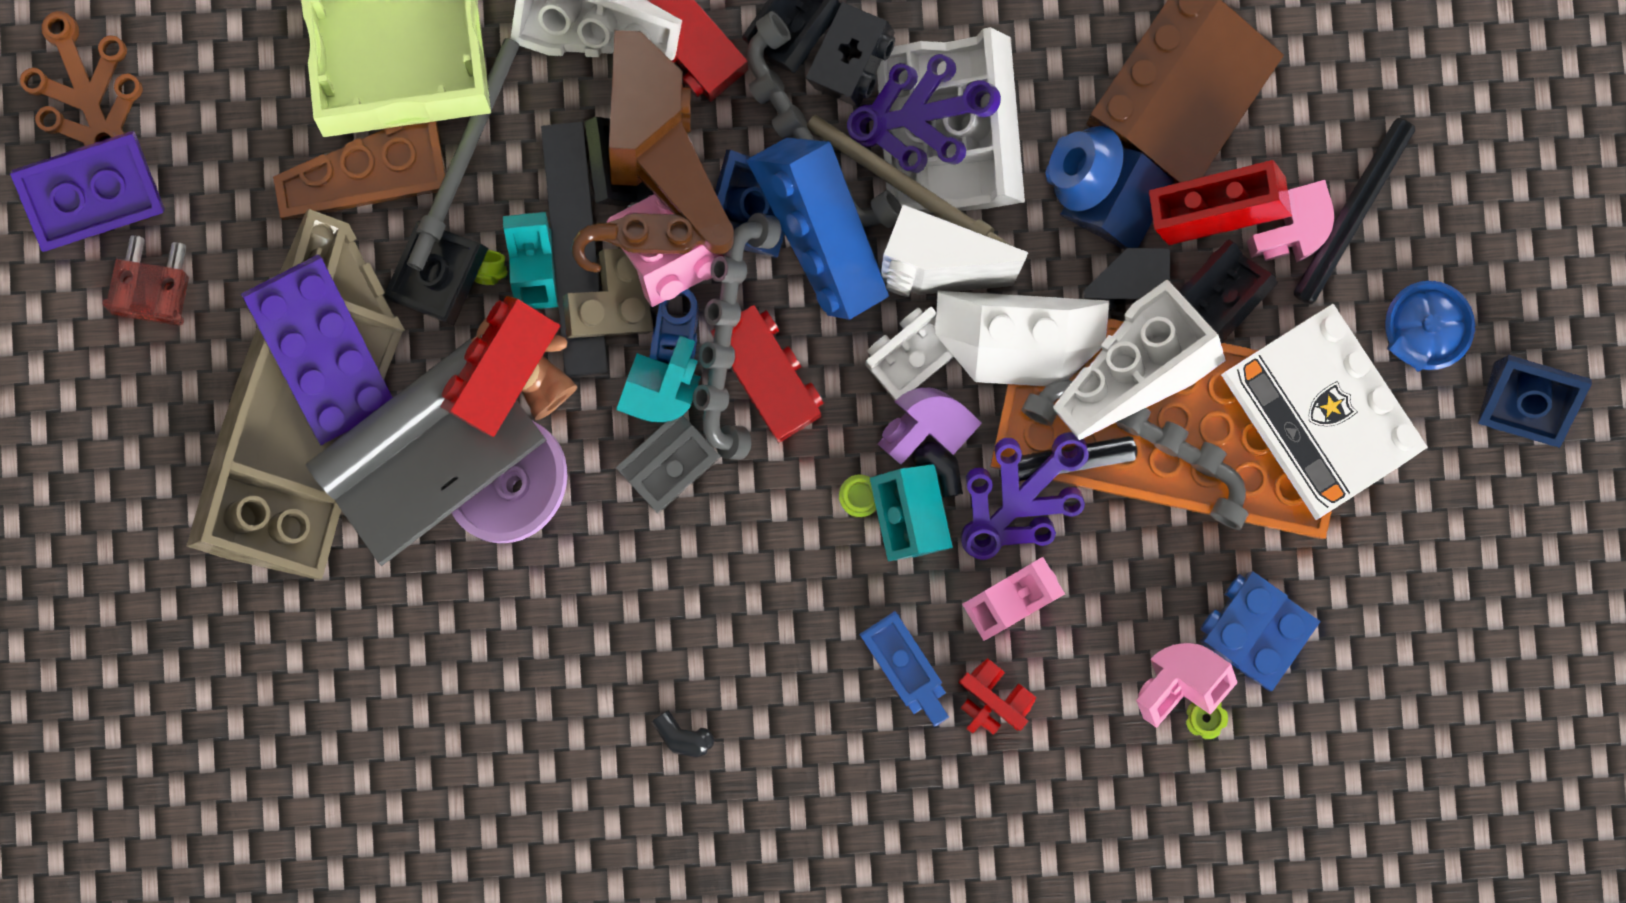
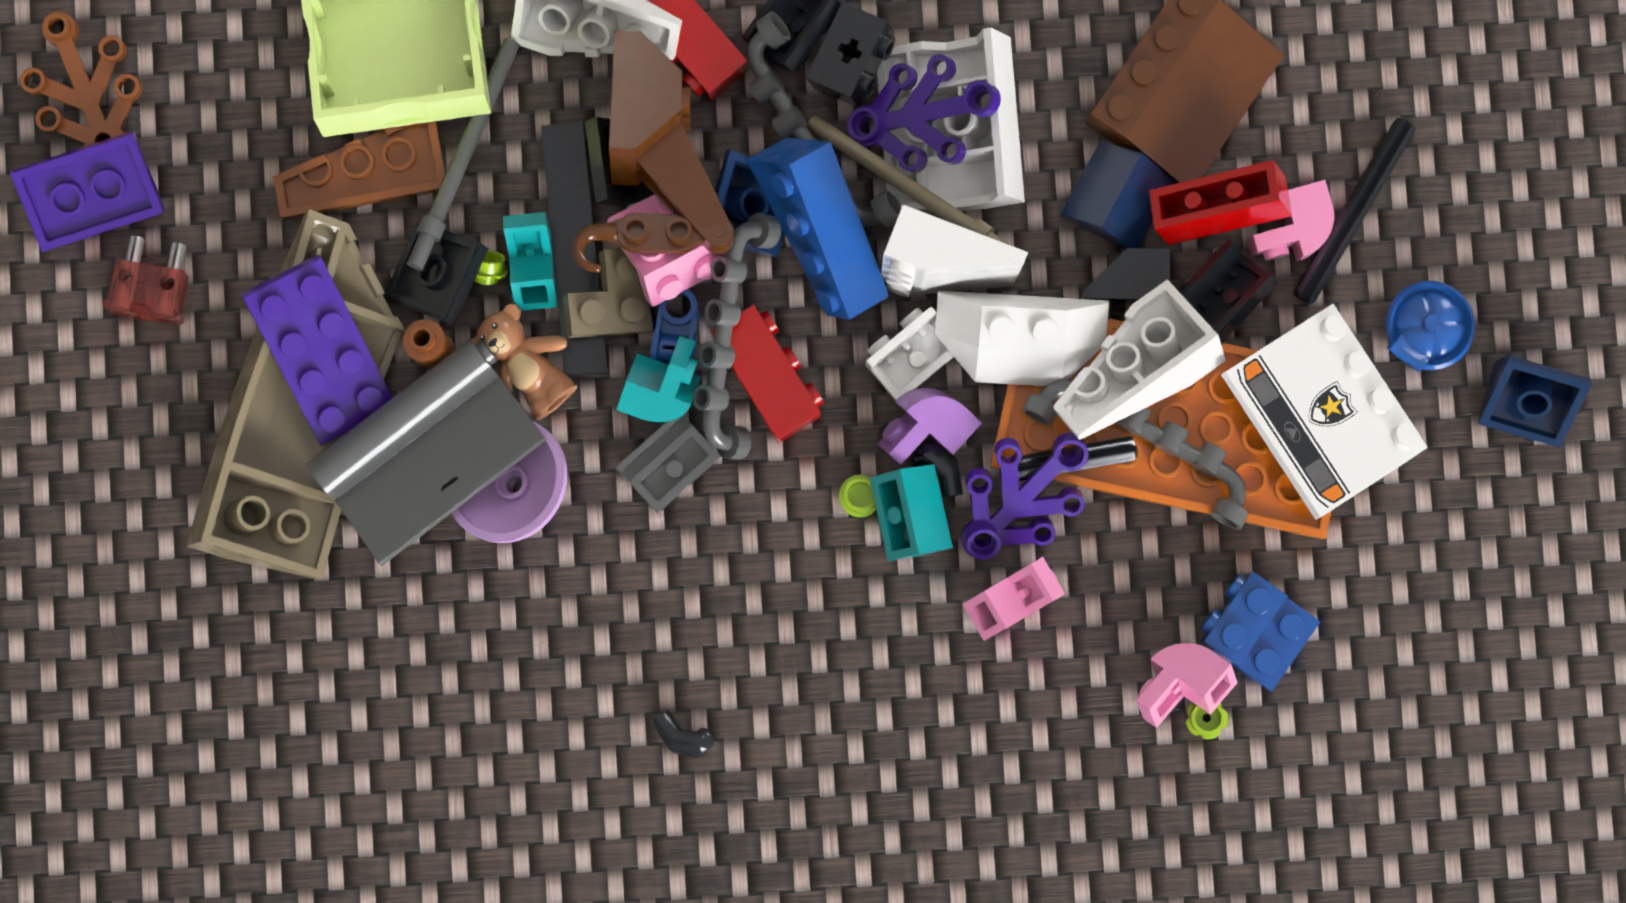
brick [440,296,560,437] -> none
blue hinge [859,611,949,727] -> none
red hips [958,658,1037,735] -> none
blue piece [1045,126,1123,211] -> none
none -> dark orange brick [403,319,454,370]

